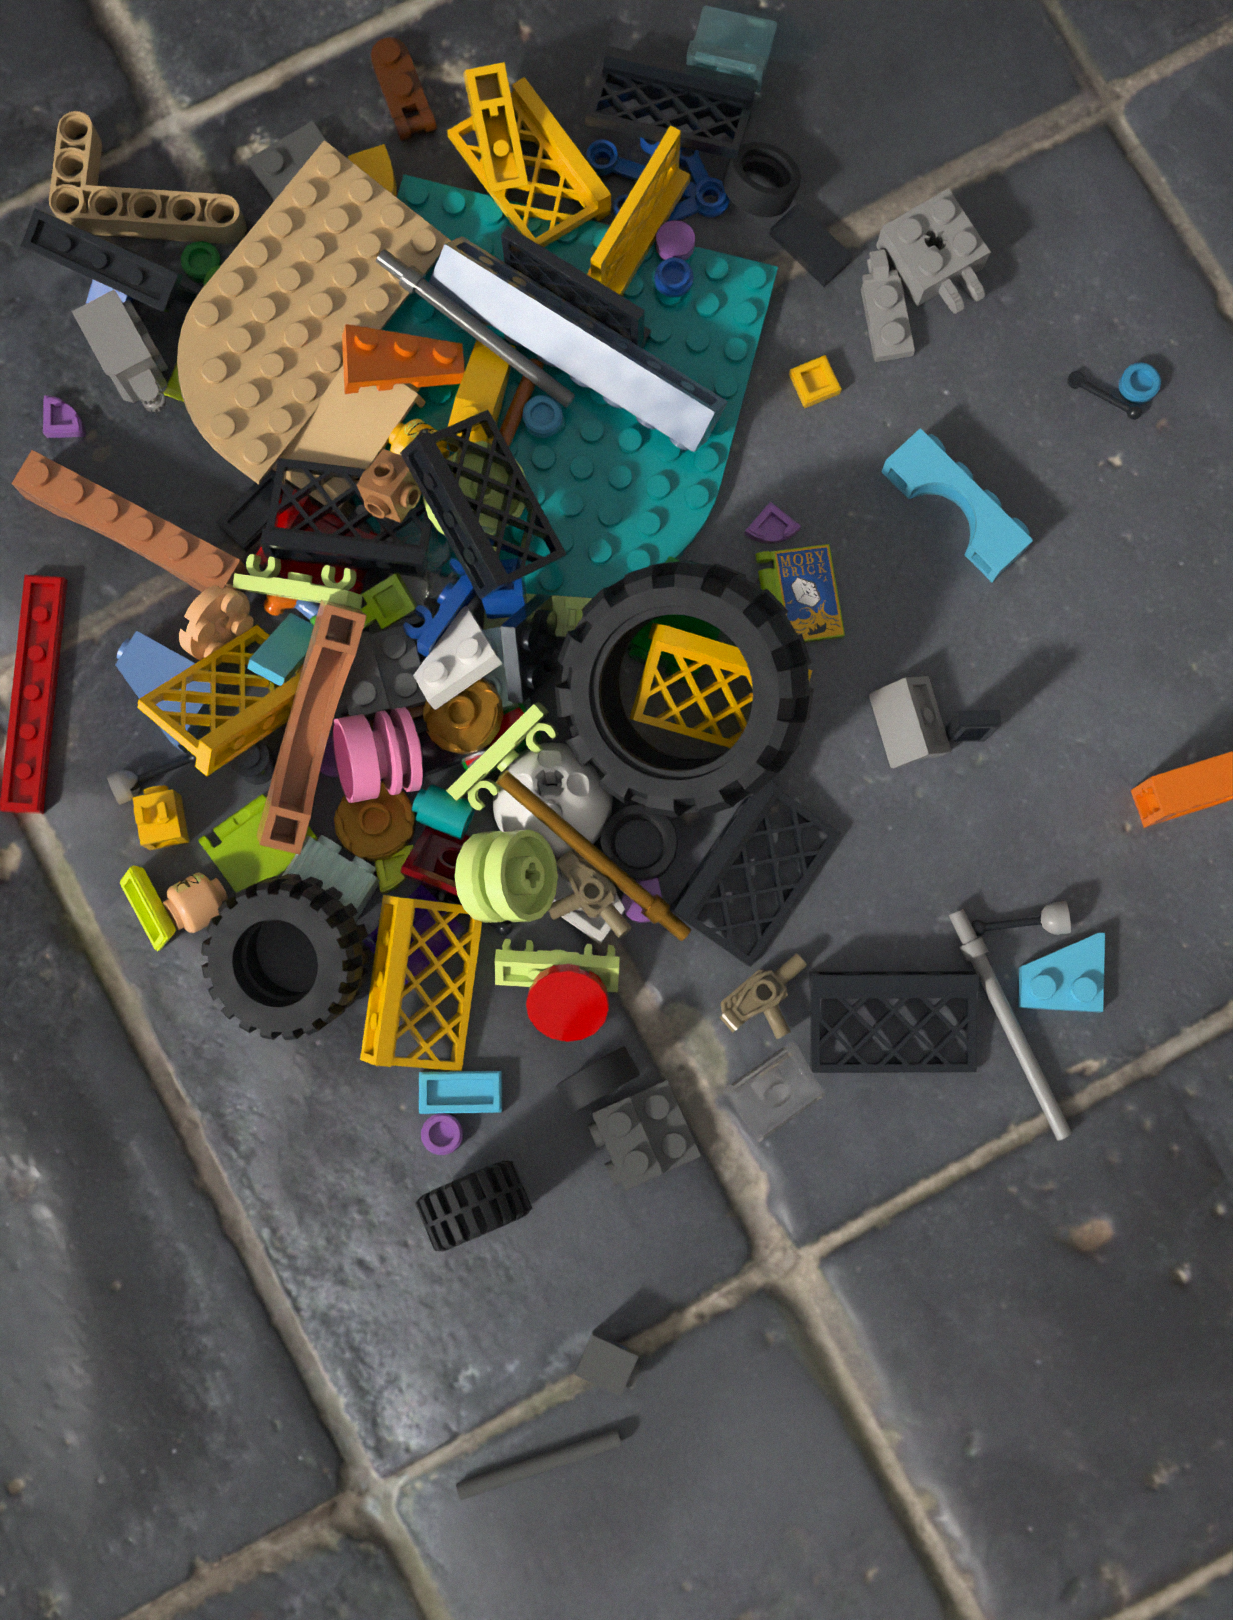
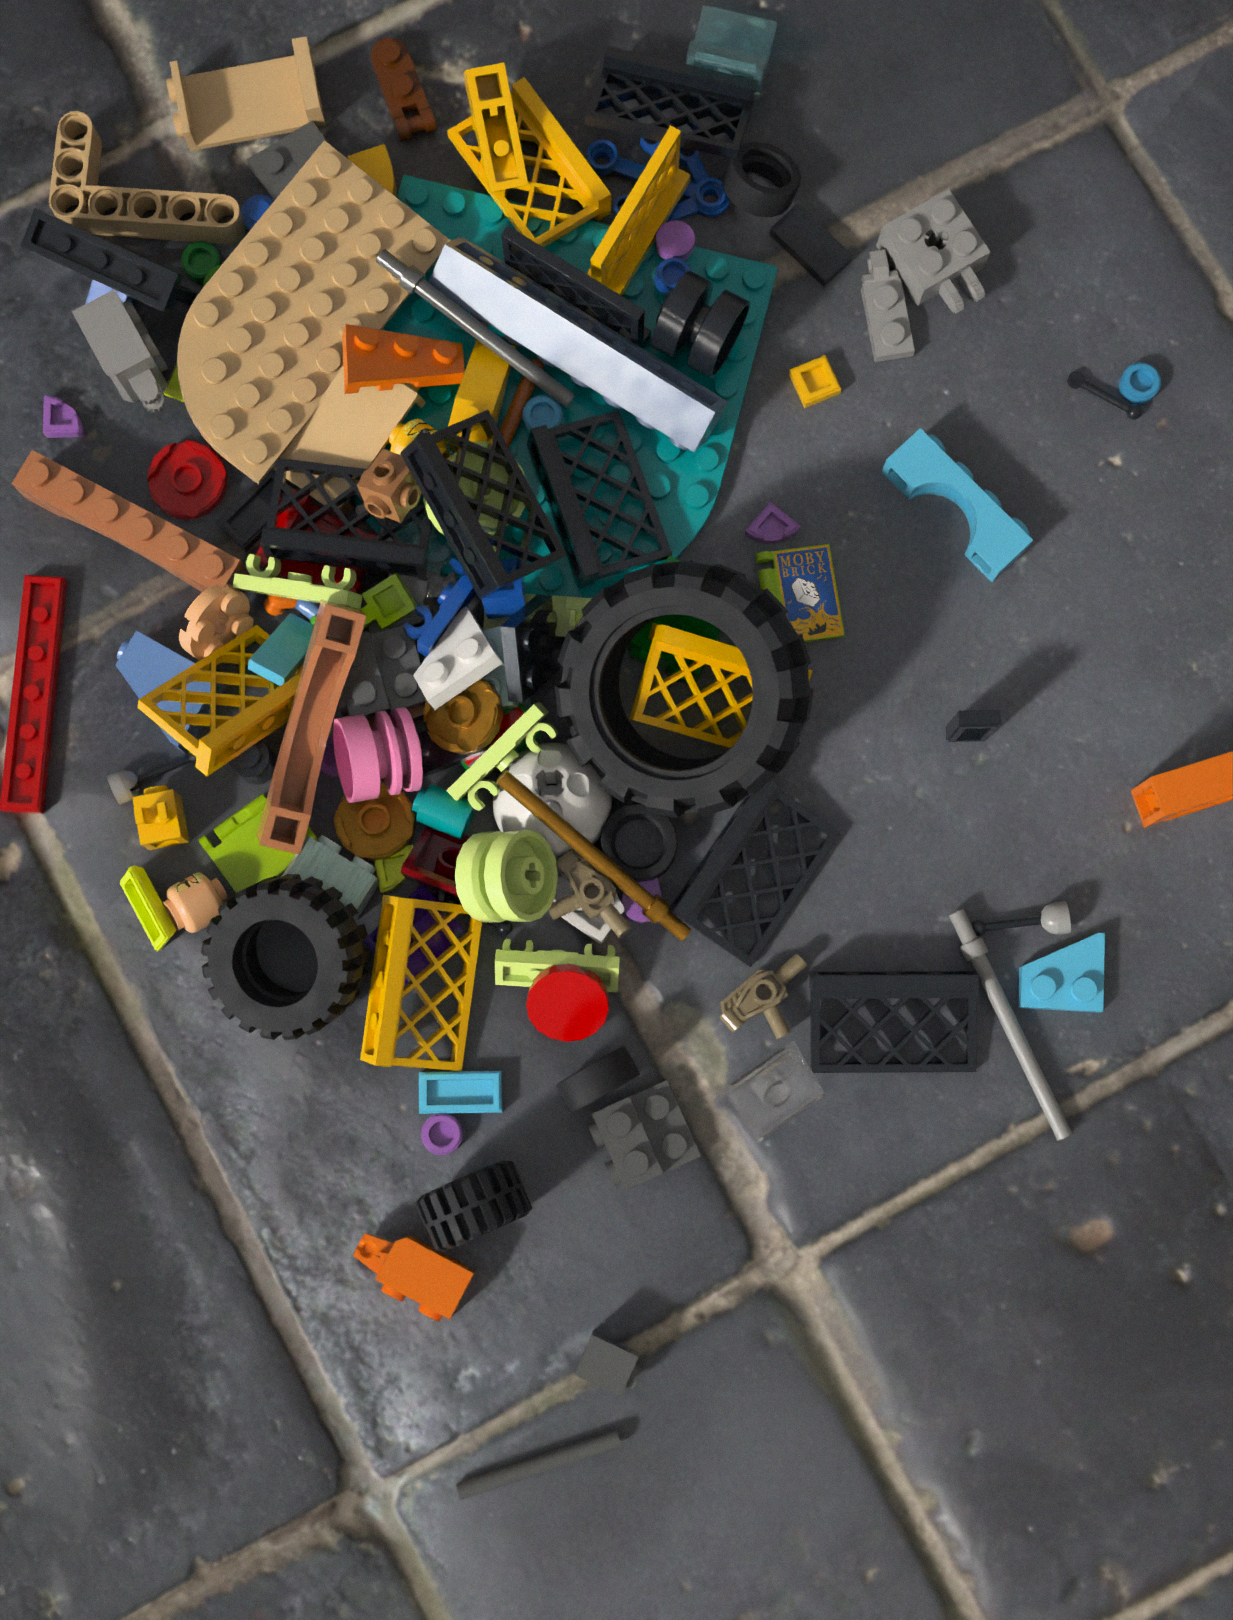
light grey panel [869,676,952,768] -> none
none -> red tile [147,440,228,519]
none -> tan panel [166,36,326,151]
none -> blue plate [241,195,274,231]
none -> orange hinge [353,1233,477,1322]
none -> black fence [527,410,673,589]
none -> black wheel [651,270,751,379]

